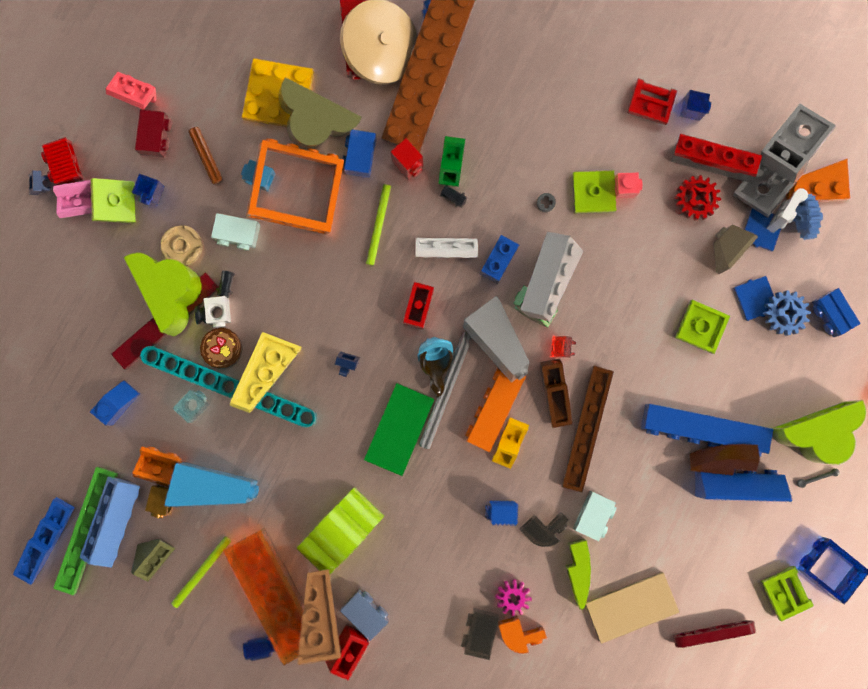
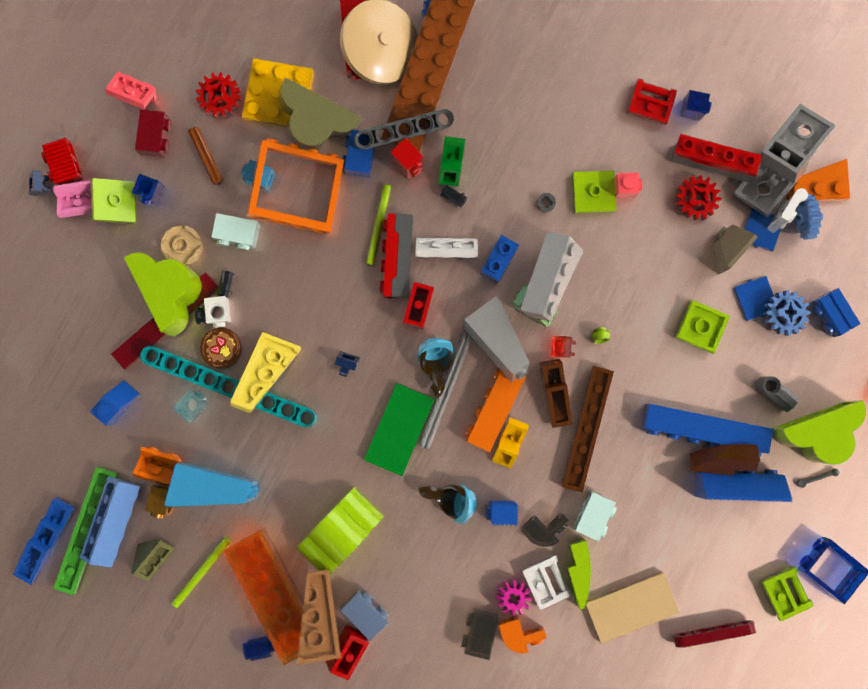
none -> red gear [196,72,241,118]
none -> dark grey beam [353,109,454,151]
none -> piece [380,213,413,300]
none -> piece [418,484,477,524]
none -> white plate [522,554,574,610]
none -> lime plate [591,327,611,344]
none -> dark grey piece [755,376,799,412]

